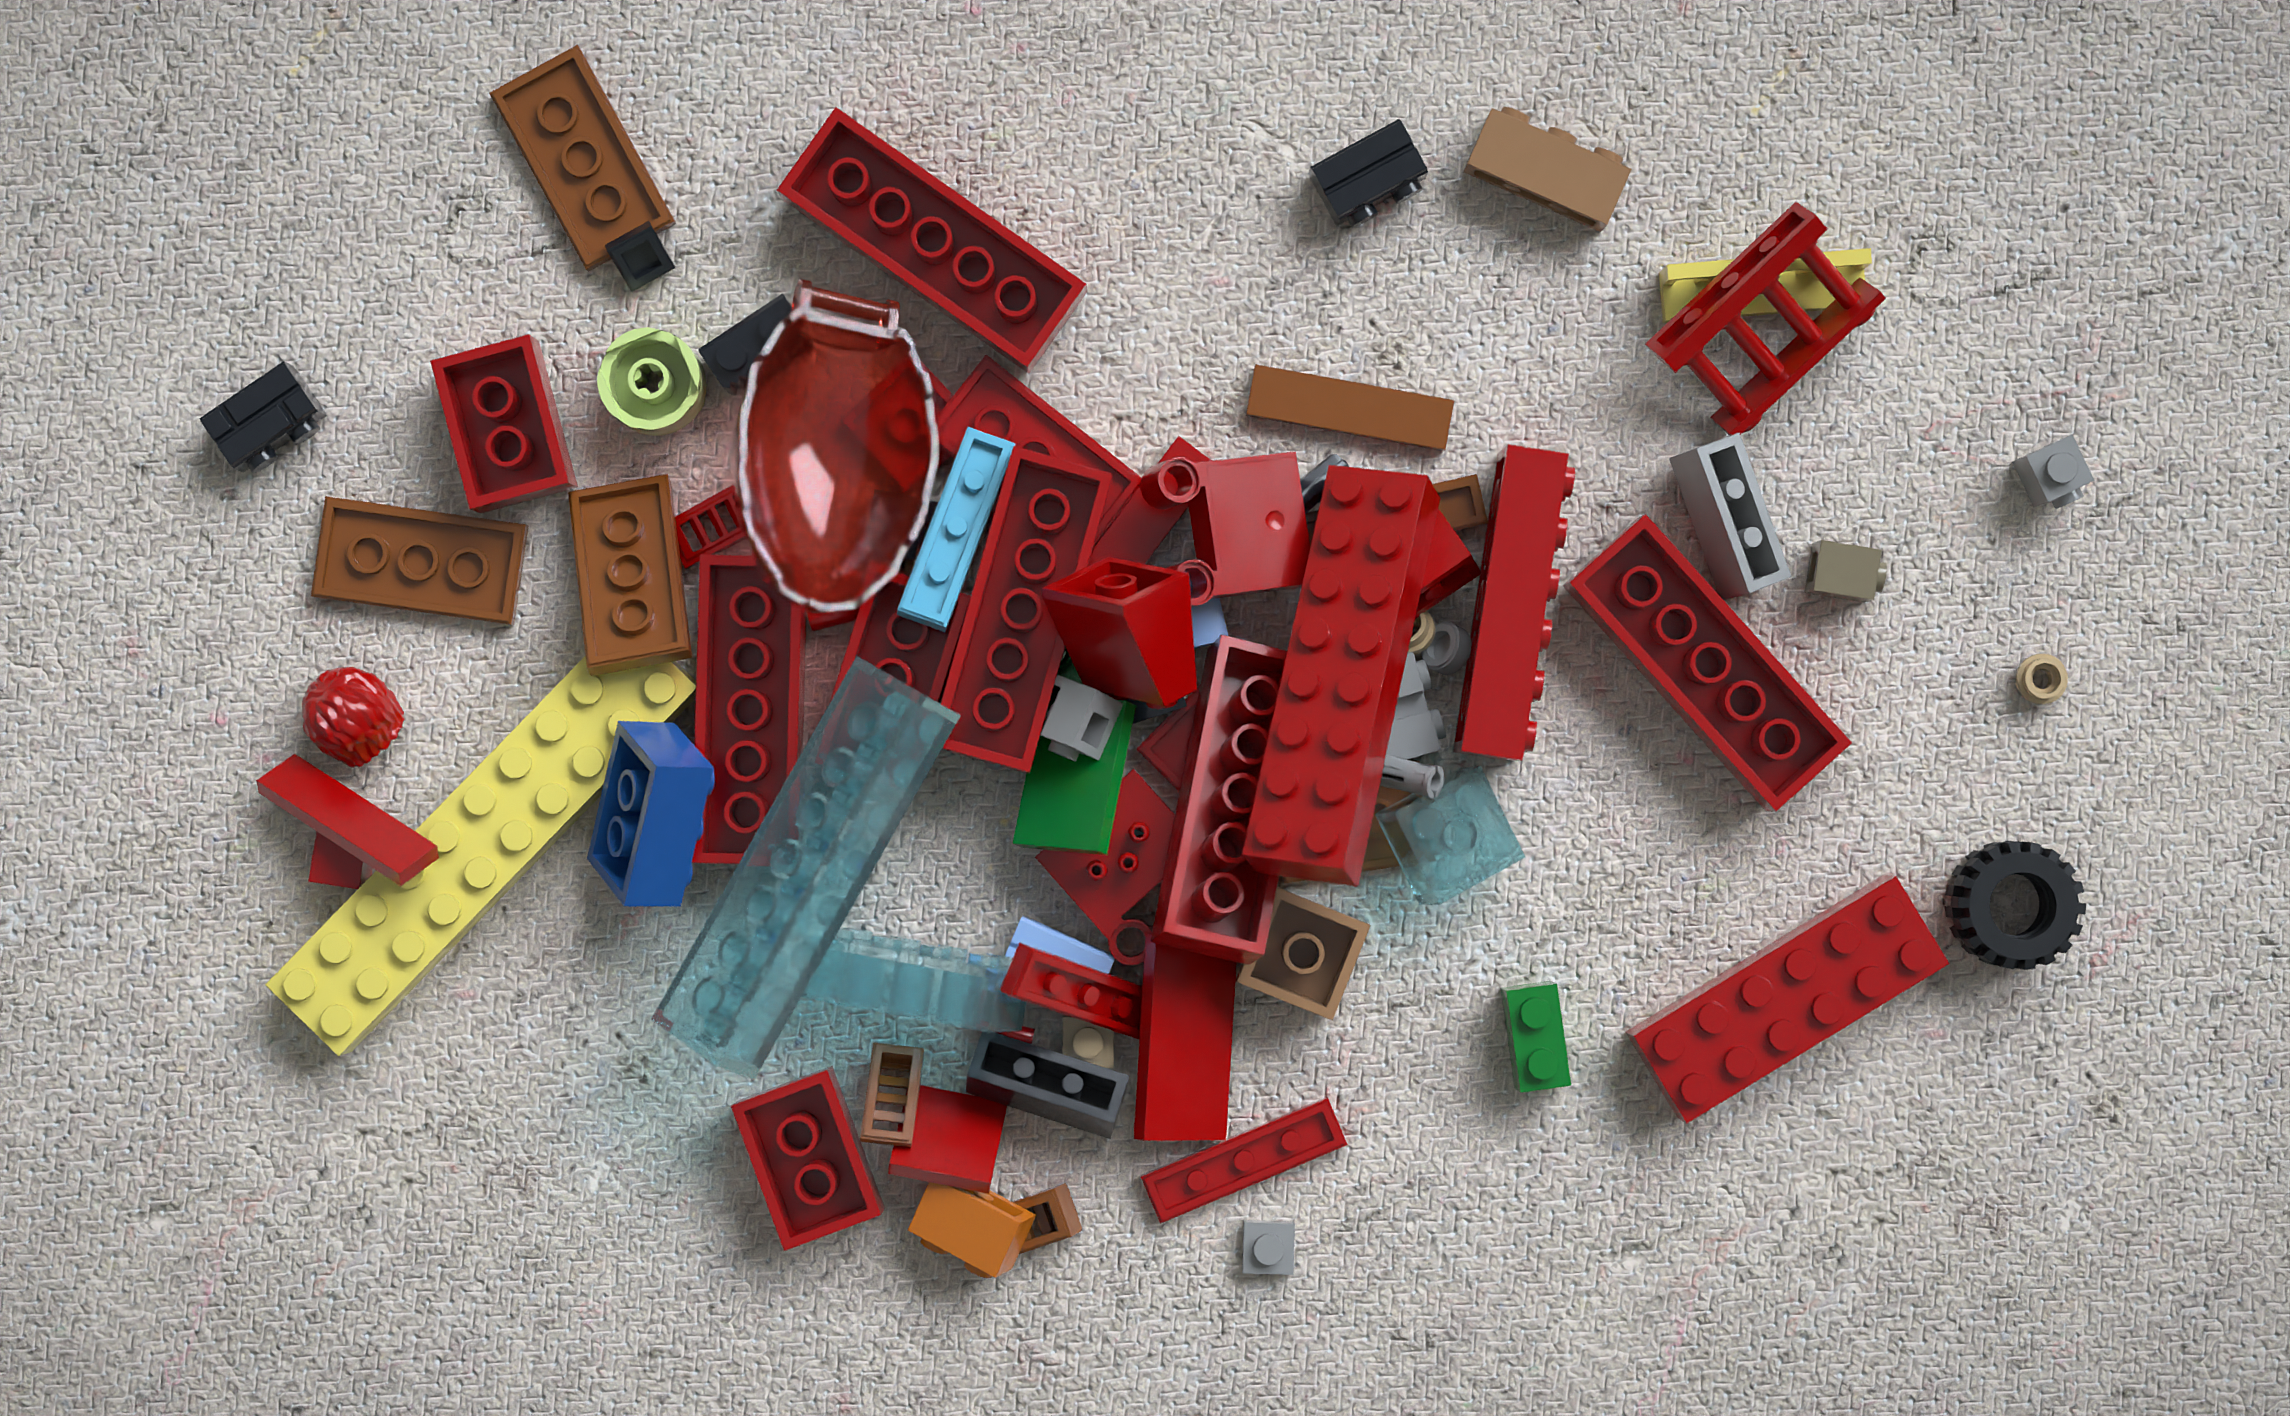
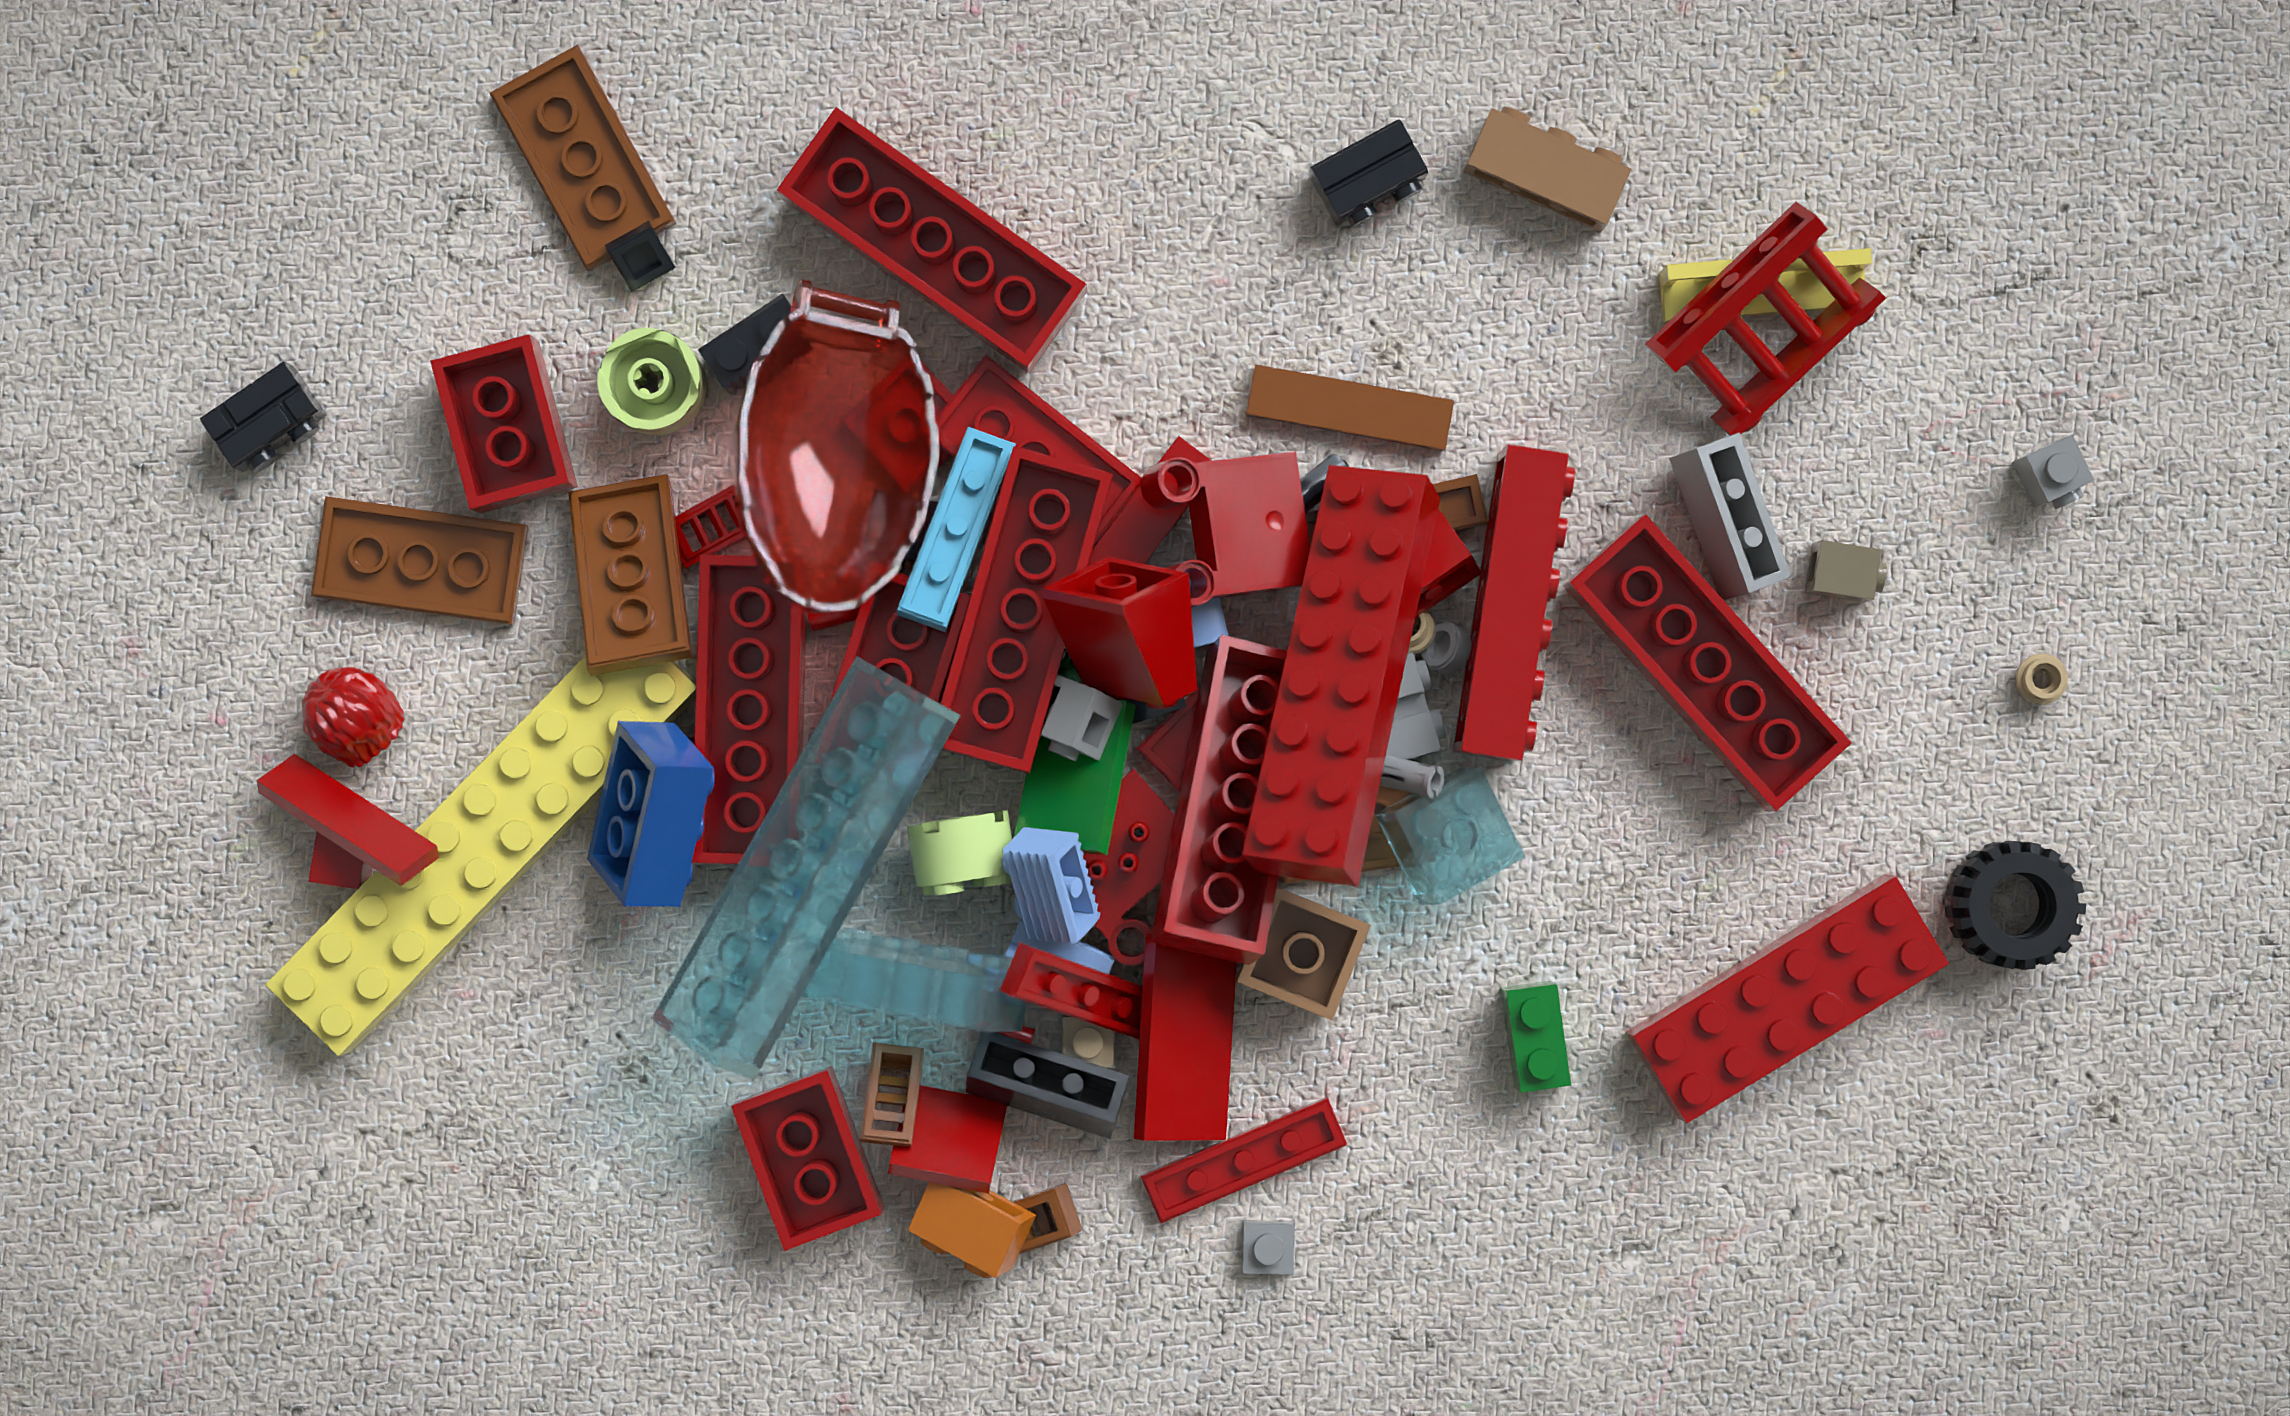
none -> yellowish green brick [906,810,1012,896]
none -> light blue brick [1002,827,1100,945]

